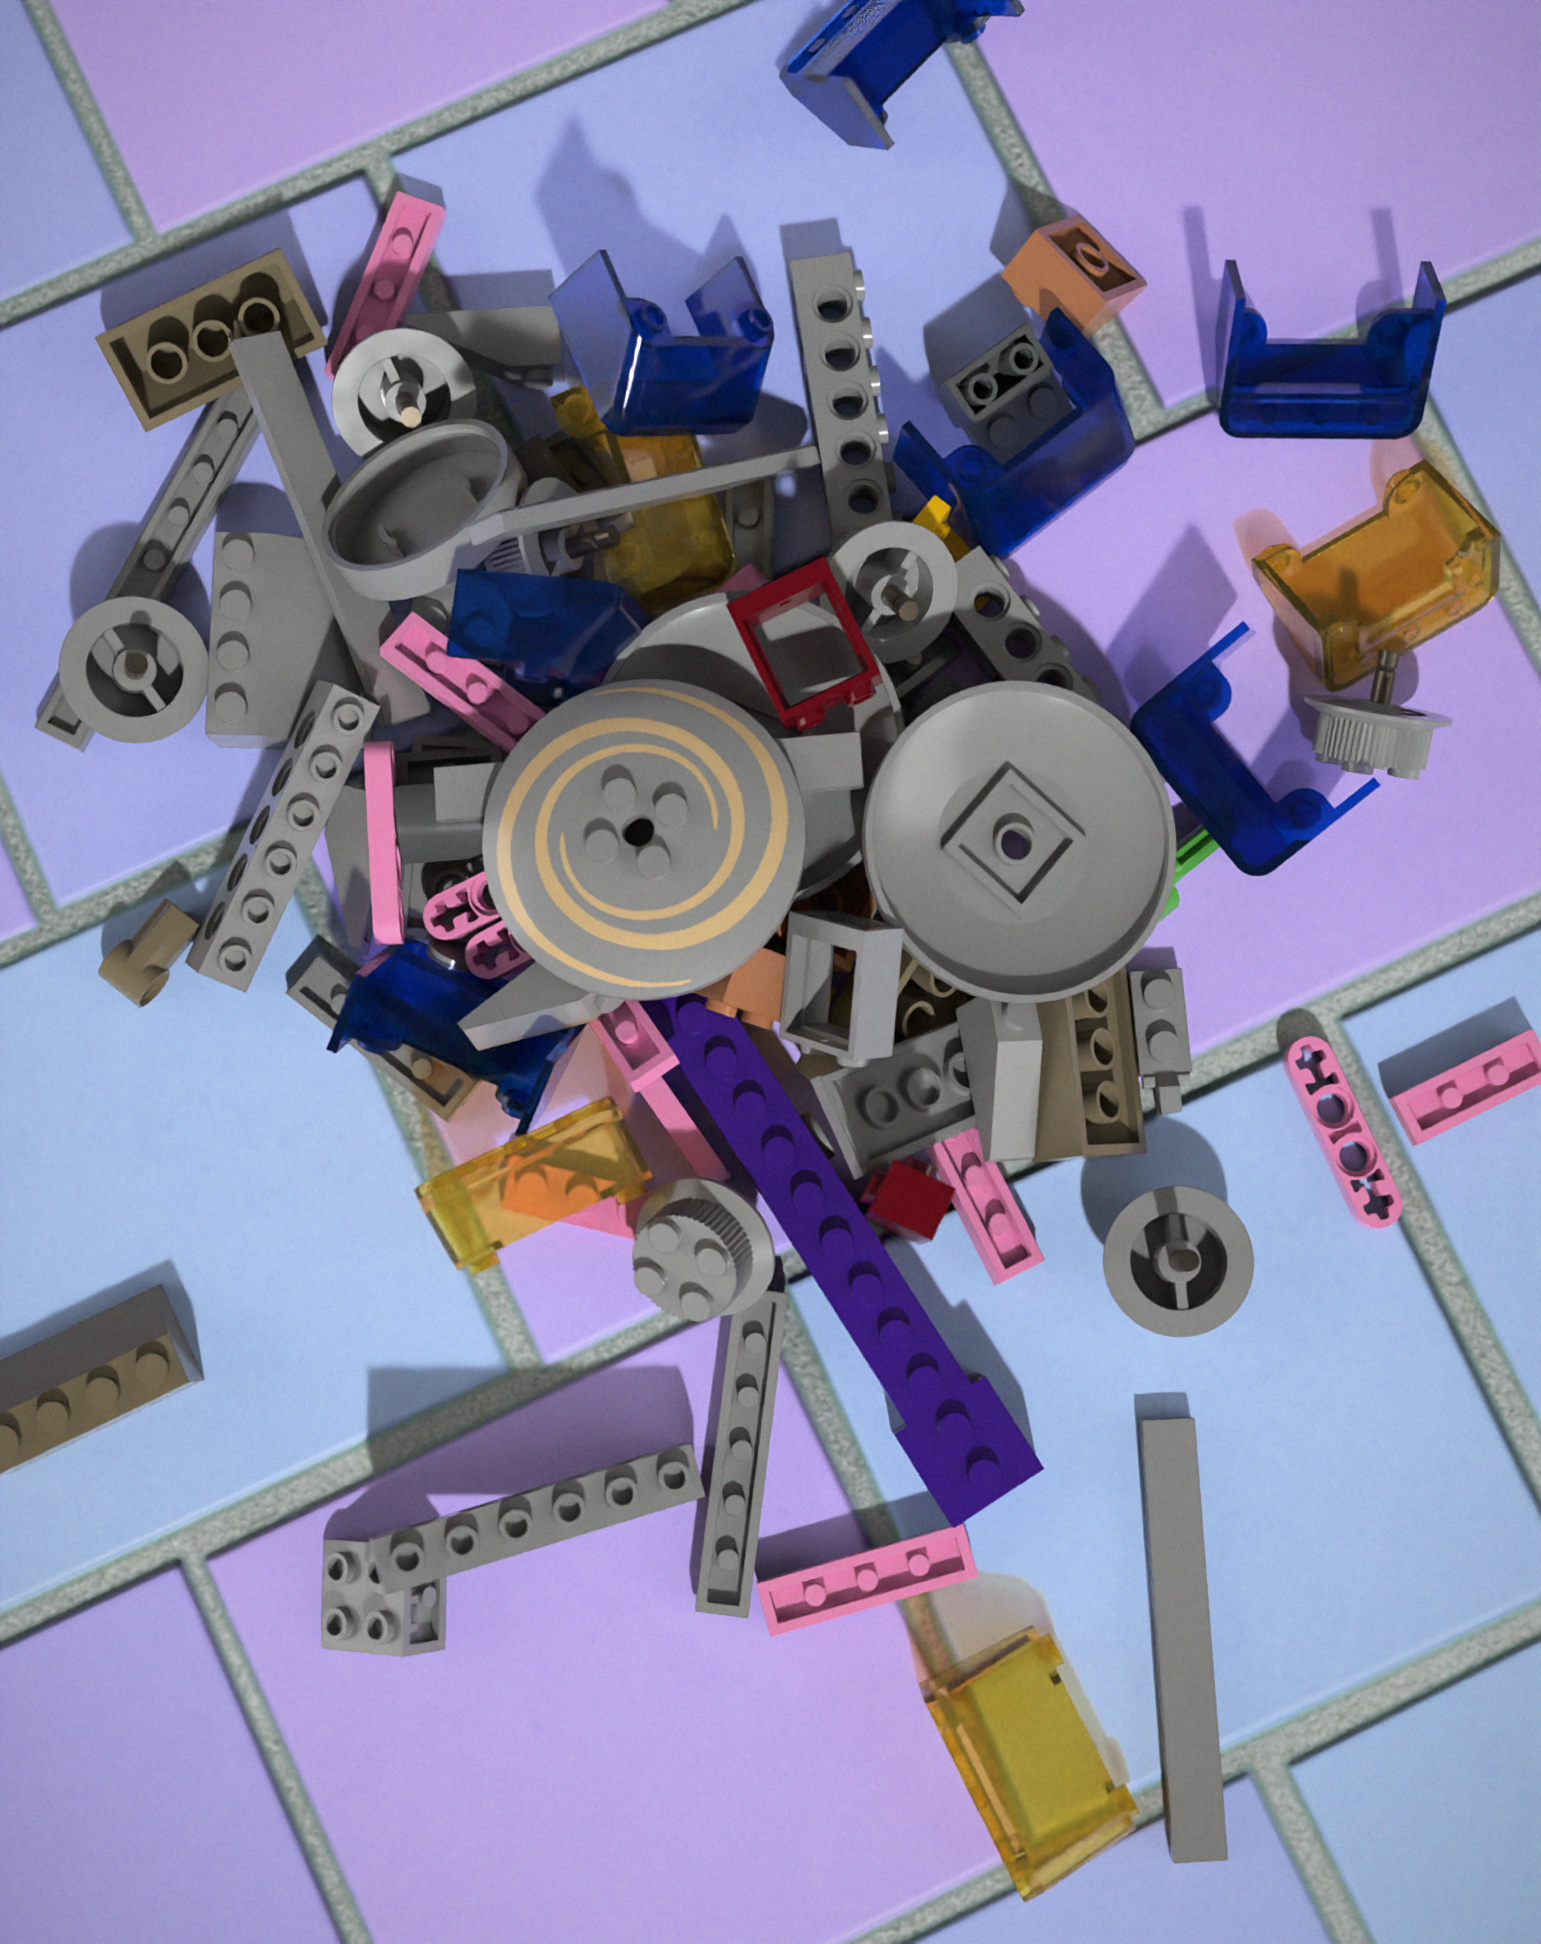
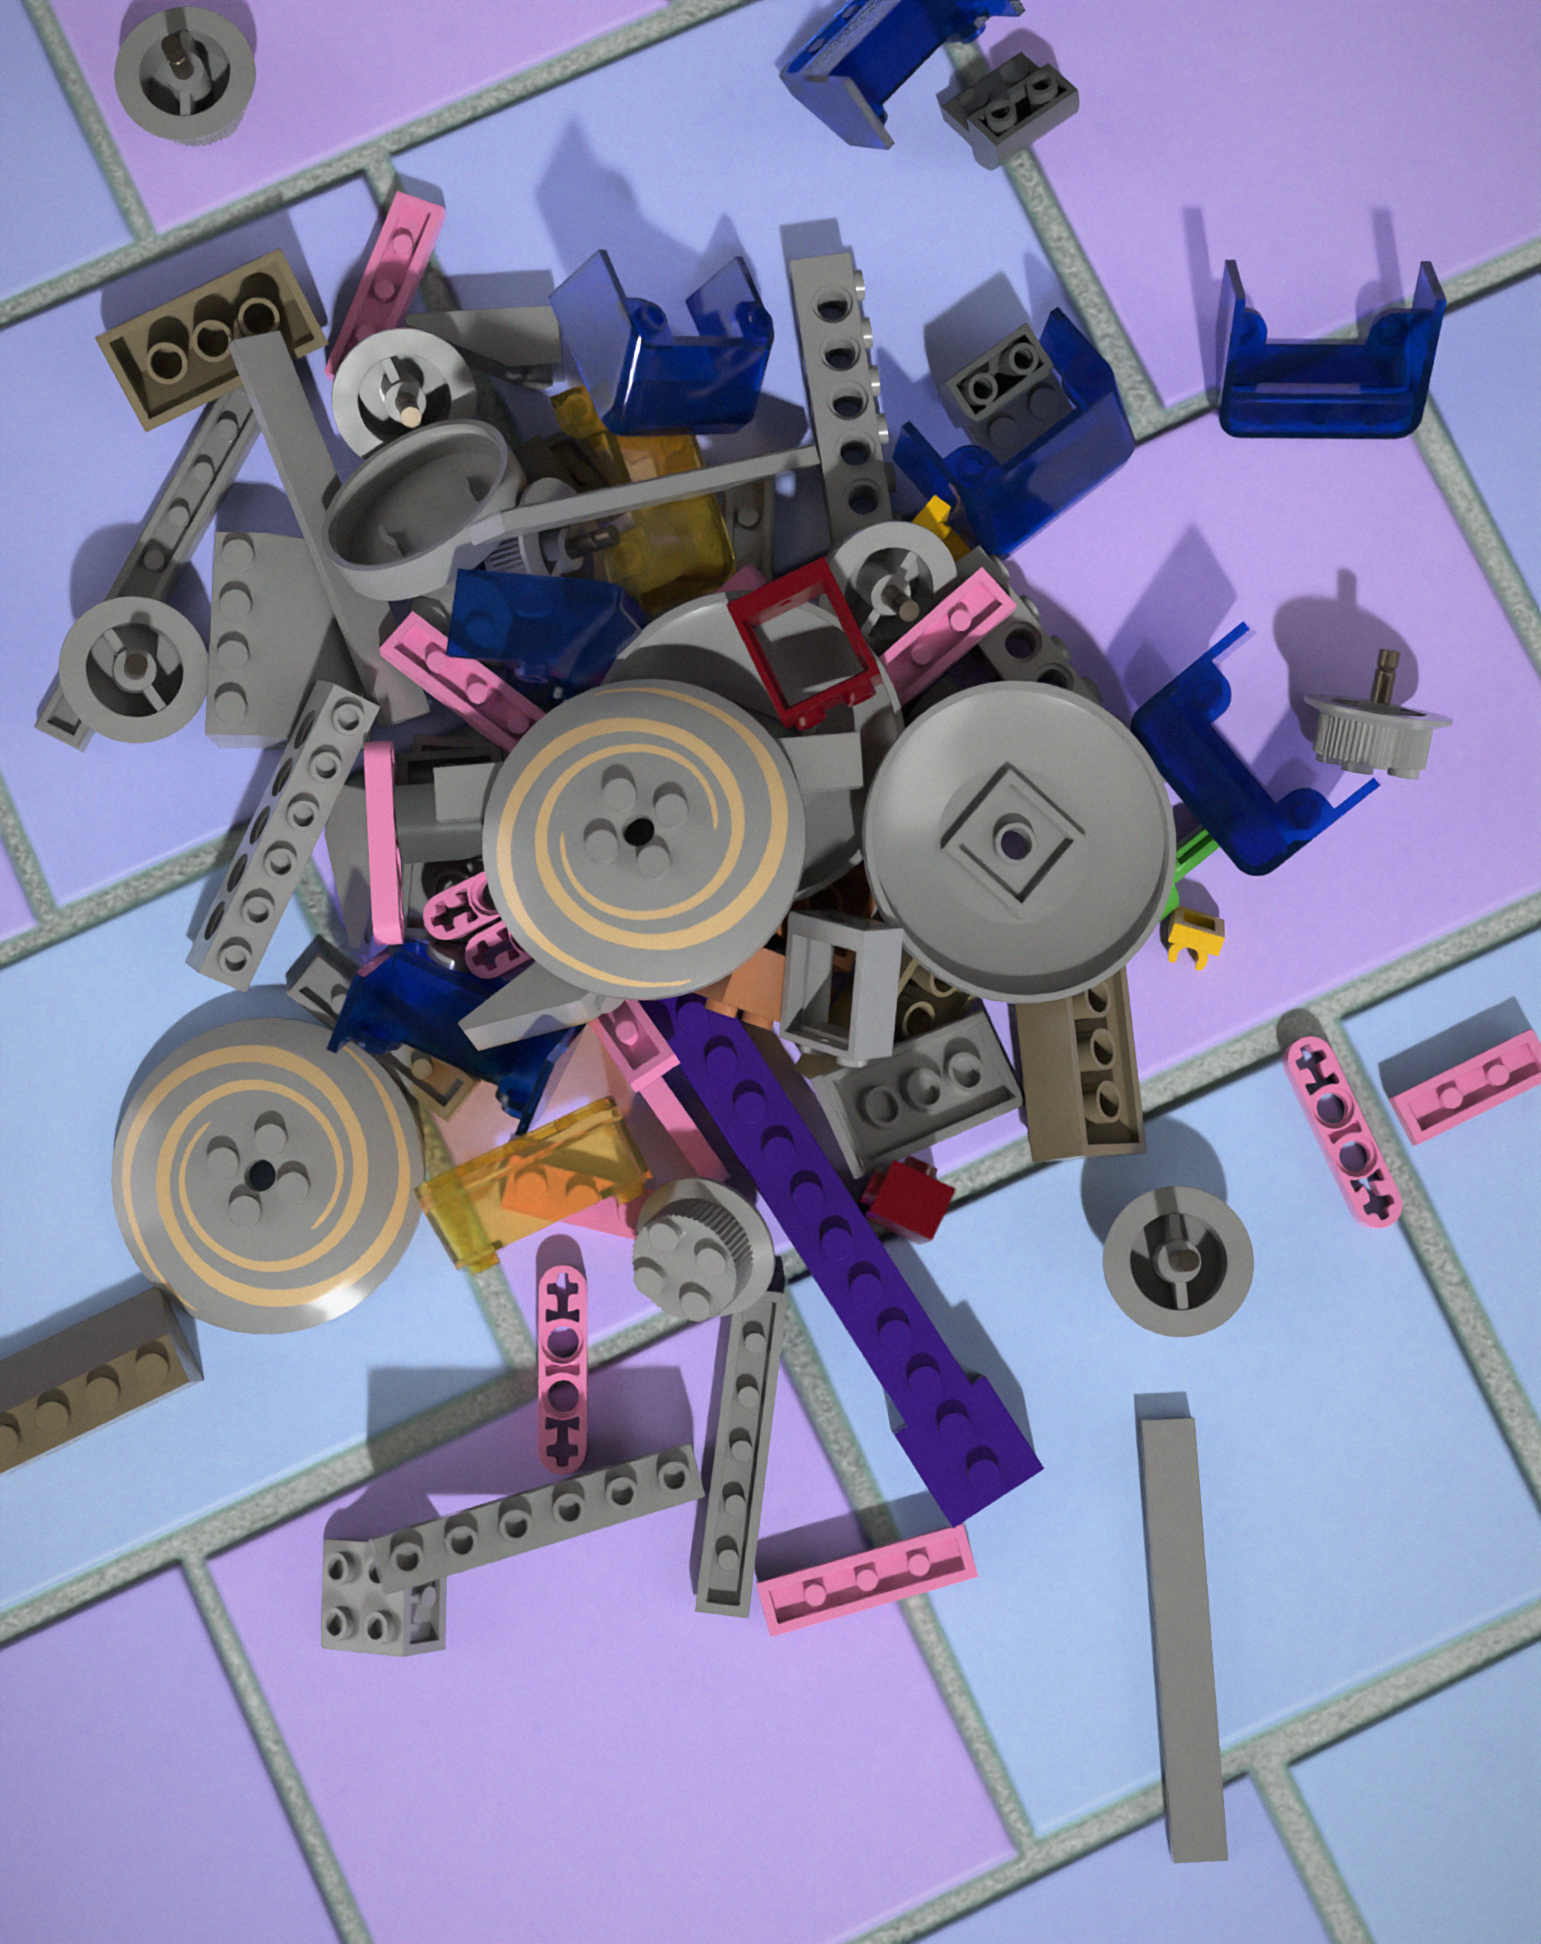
dark tan piece [98,898,201,1008] -> none
light grey piece [800,1110,836,1160] -> none
clear yellow windscreen [918,1625,1140,1904] -> none
bright pink plate [925,1126,1045,1286] -> none
light grey slope [956,997,1043,1163] -> none
nougat slope [1000,214,1148,347] -> none
light grey hinge [1127,968,1192,1115] -> none
clear yellow windscreen [1251,459,1501,692] -> none
none -> light grey dish [111,1018,426,1335]
none -> light grey piece [114,7,256,147]
none -> bright pink beam [538,1265,589,1475]
none -> bright pink plate [878,567,1017,710]
none -> dark grey brick [941,52,1080,171]
none -> yellow tile [1168,906,1225,971]

